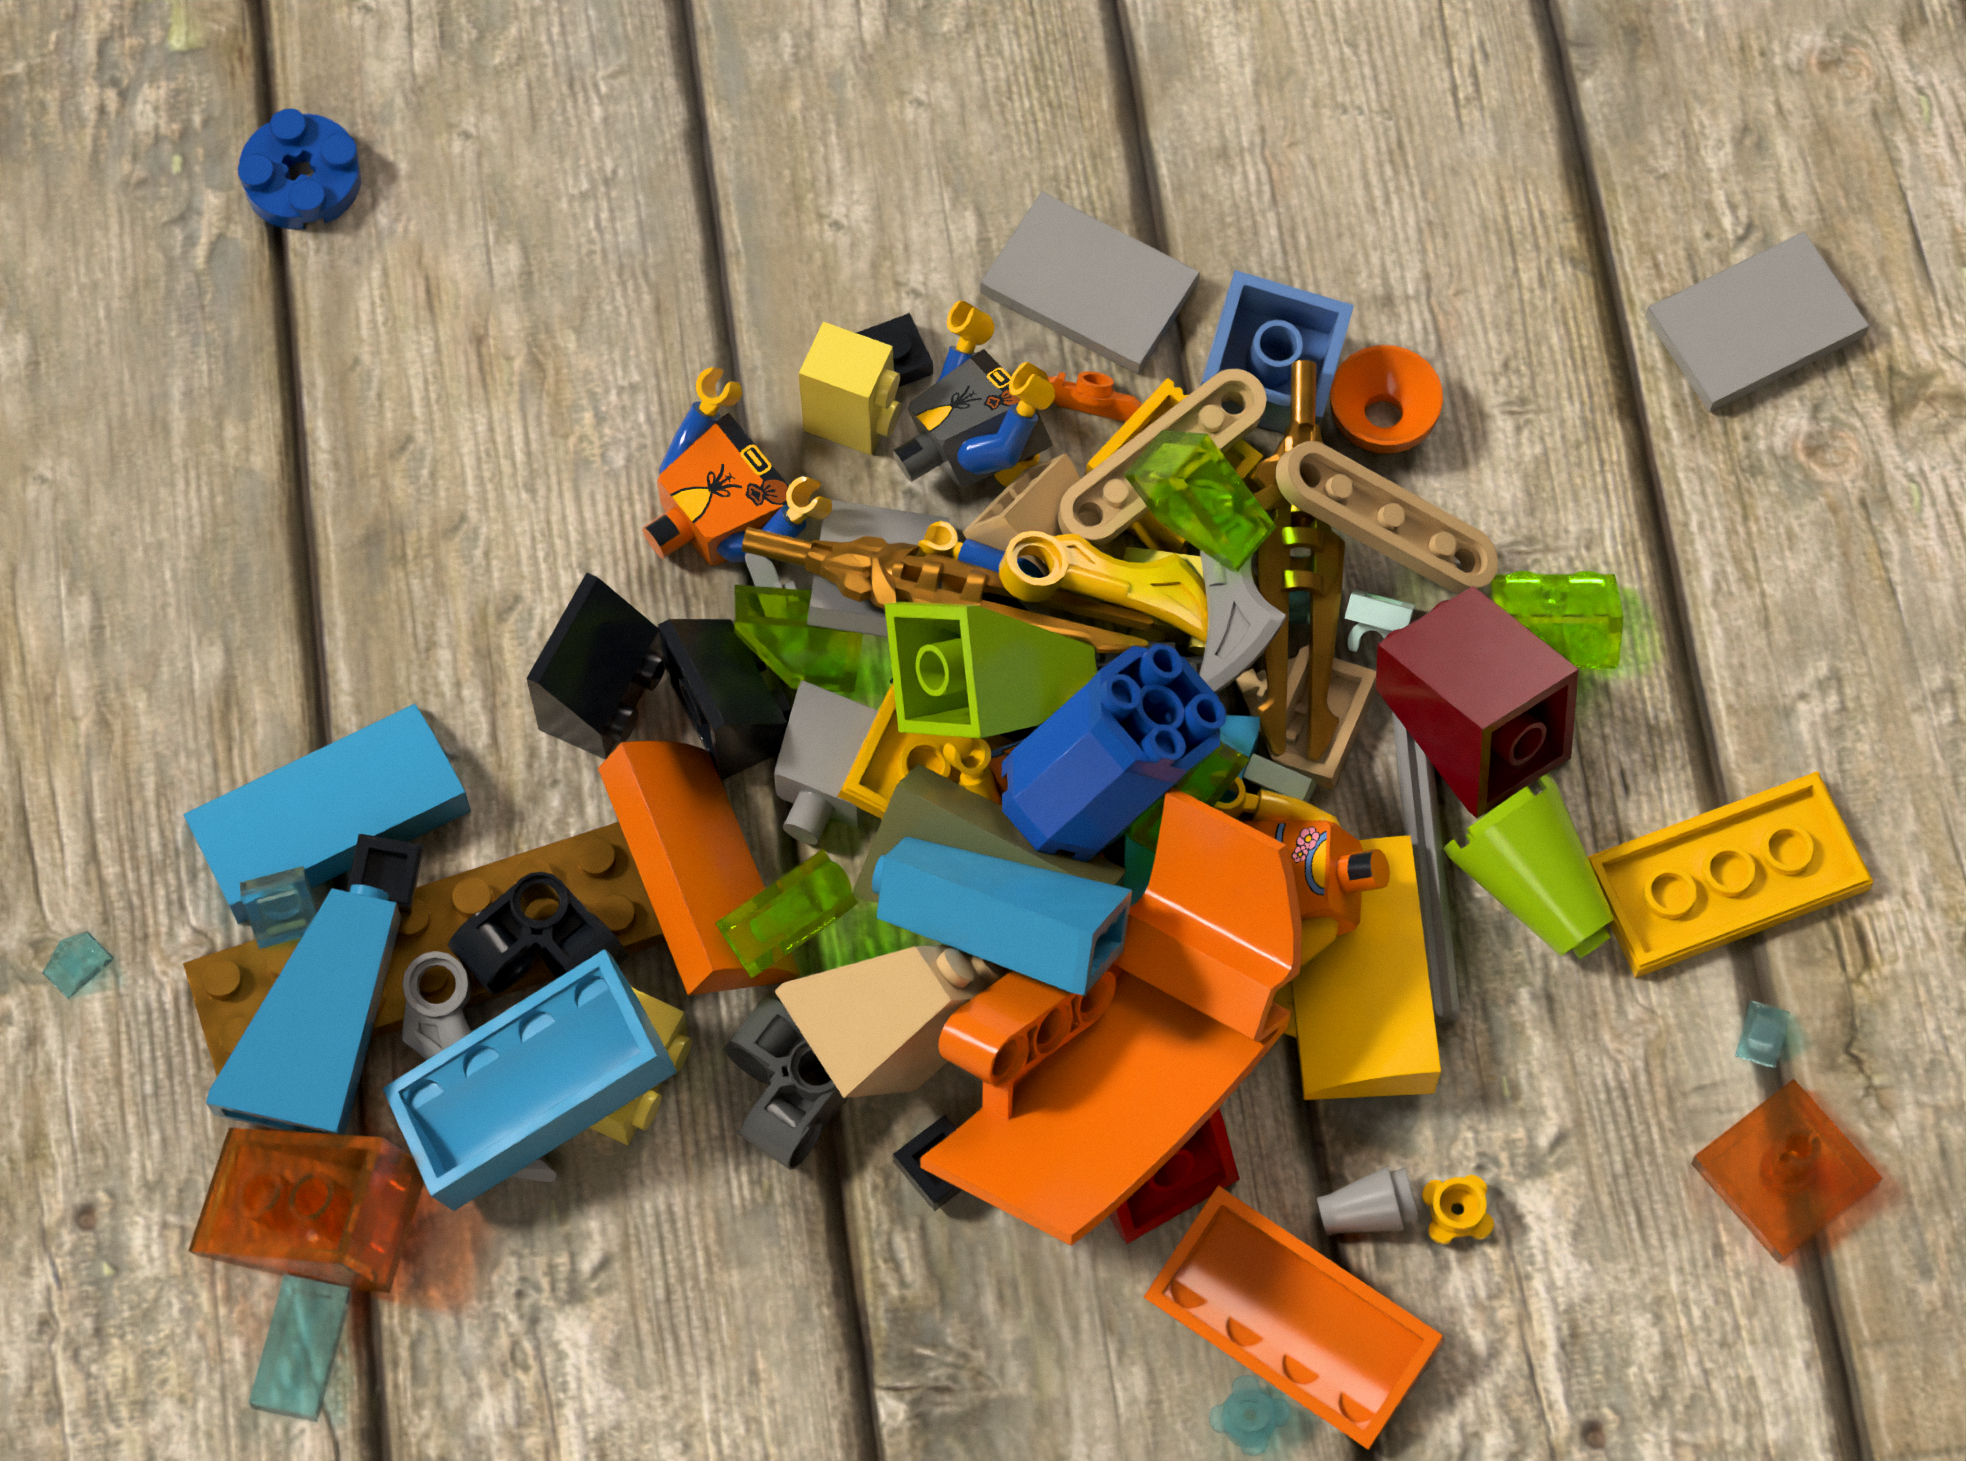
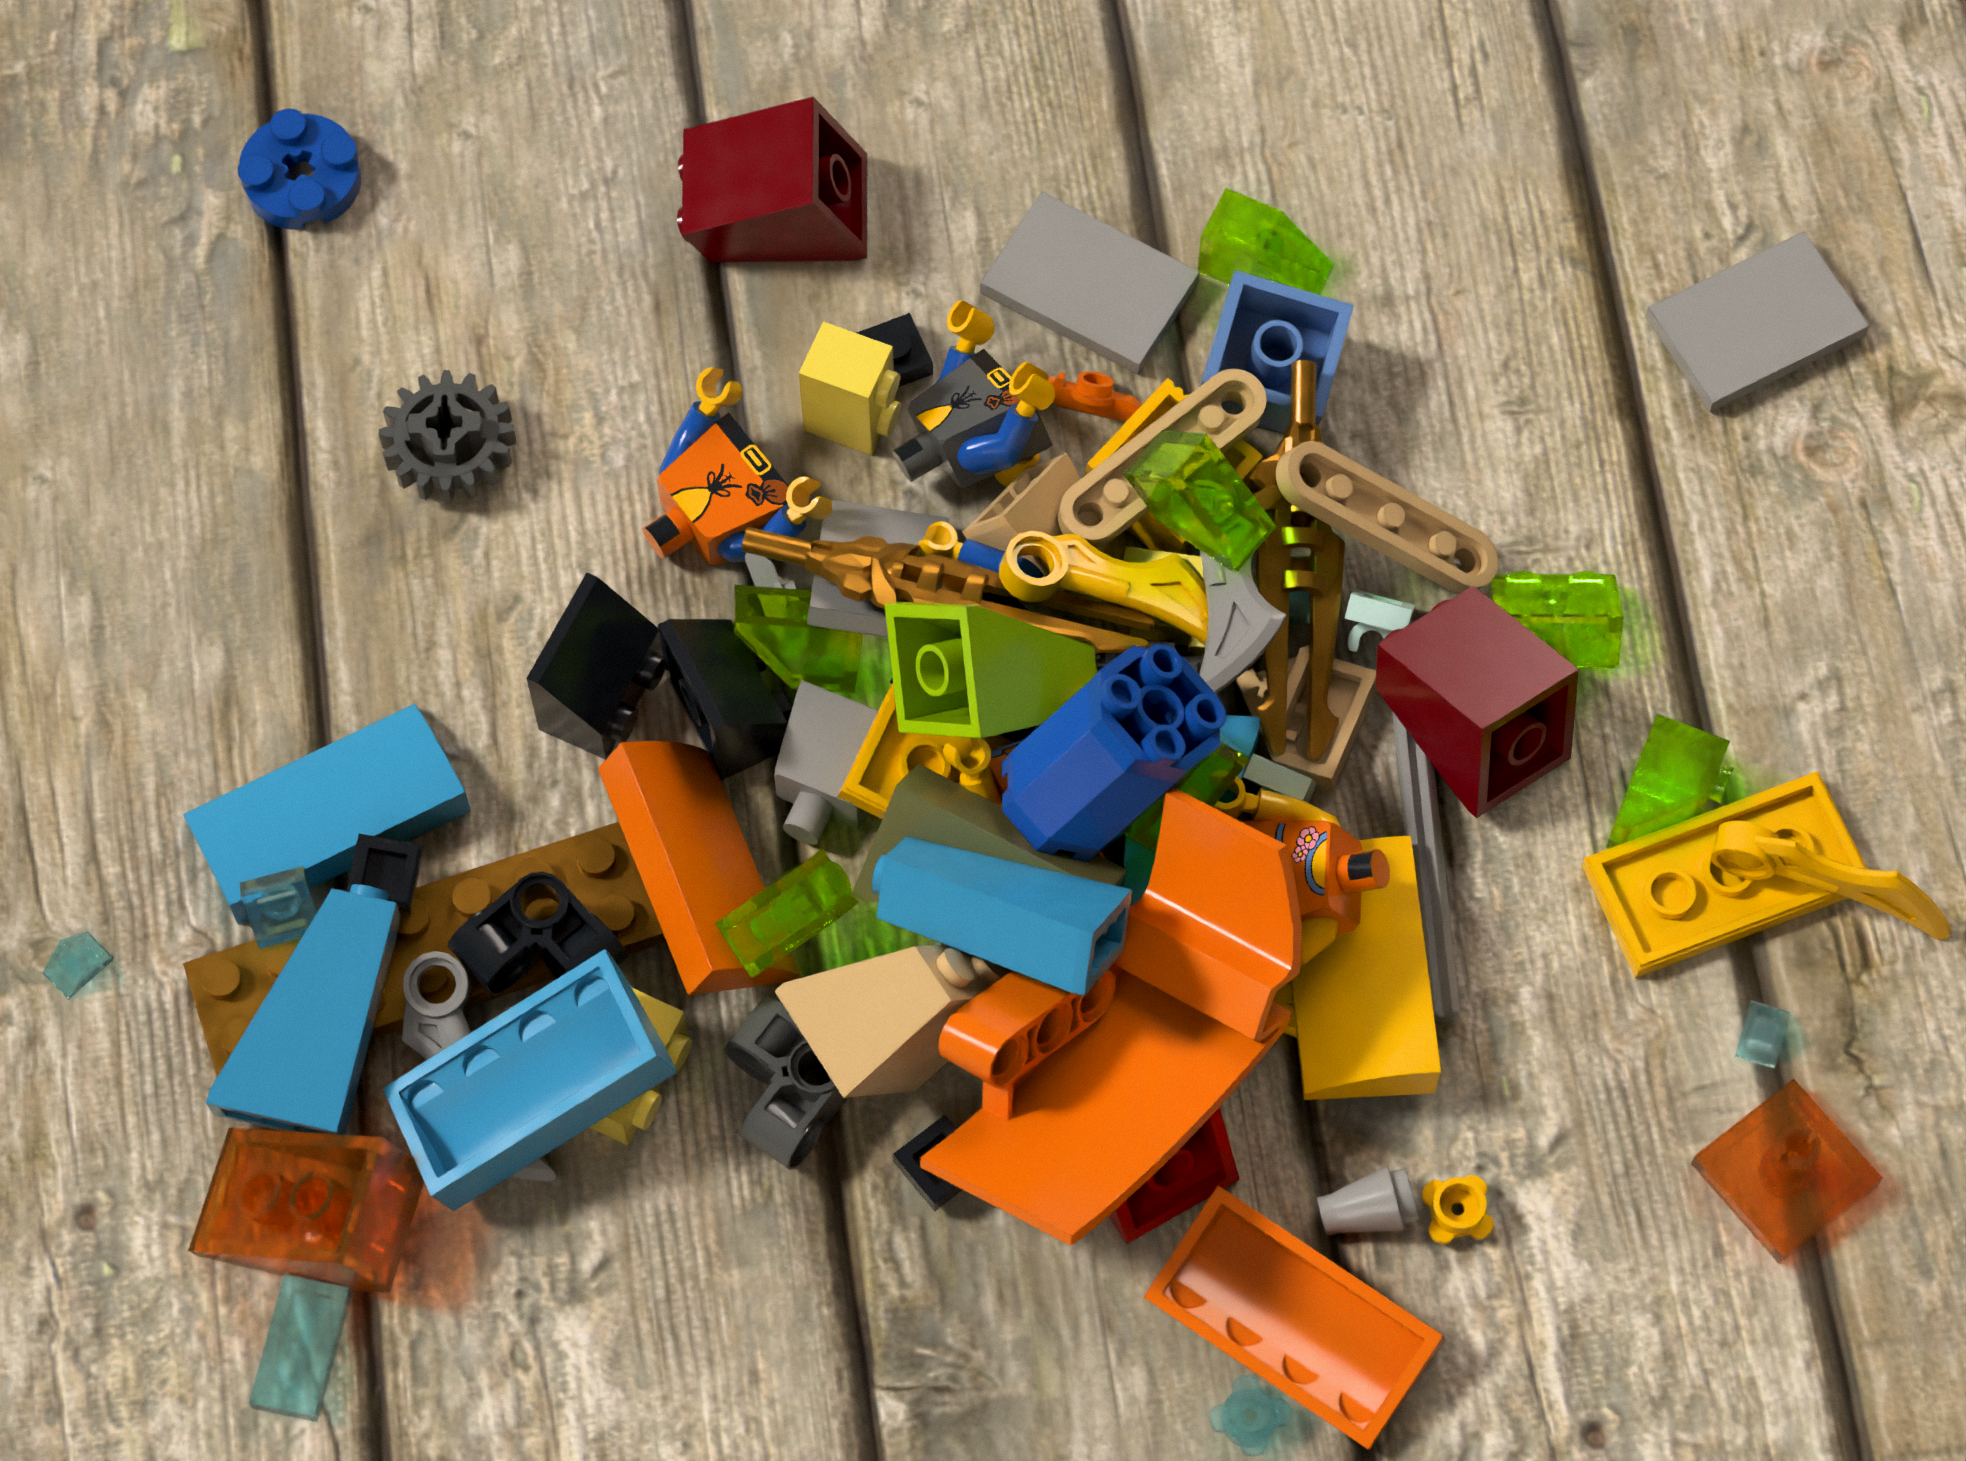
orange piece [1329,345,1443,453] -> none
lime cone [1443,773,1614,960] -> none
none -> dark grey gear [379,370,516,503]
none -> dark red slope [677,96,867,262]
none -> clear neon green slope [1198,188,1334,295]
none -> clear neon green slope [1606,714,1734,849]
none -> yellow piece [1711,820,1951,940]

